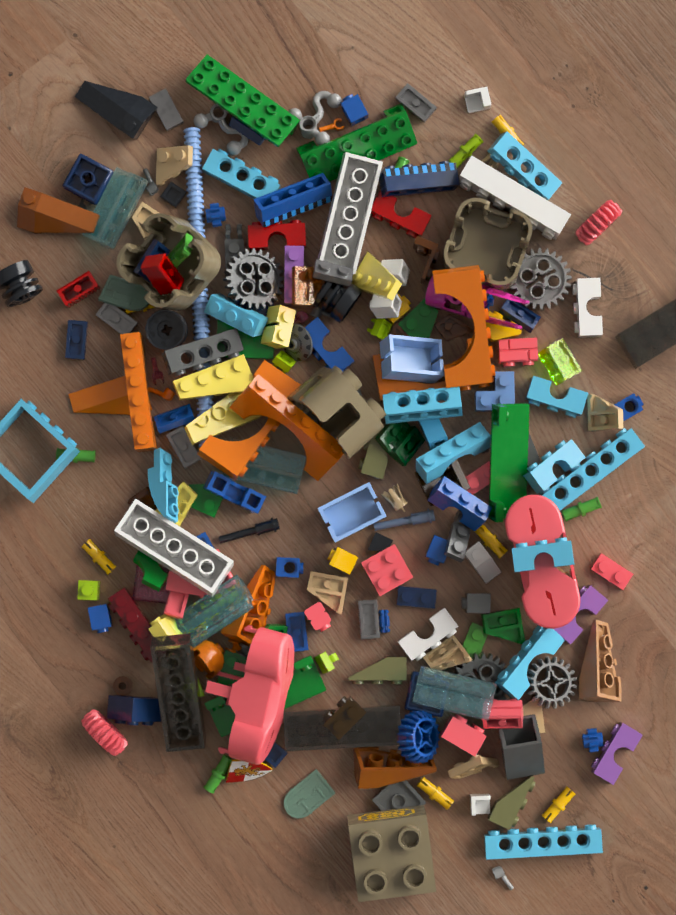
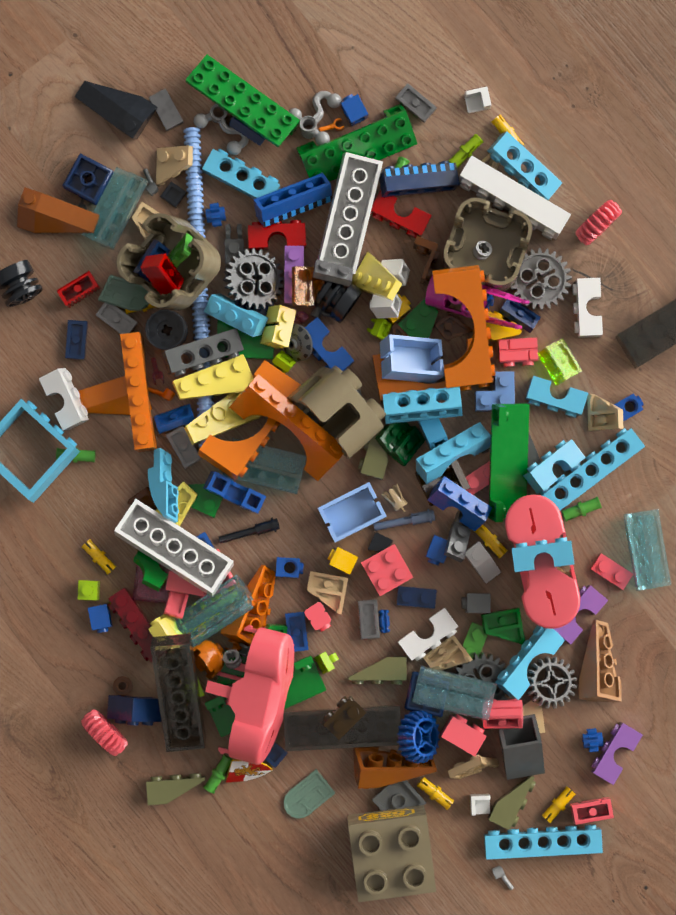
none -> white arch [39,368,89,431]
none -> olive slope [146,773,205,805]
none -> light grey bush [223,649,242,669]
none -> light grey bush [473,241,492,260]
none -> coral brick [570,797,614,825]
none -> clear light blue brick [623,509,671,591]

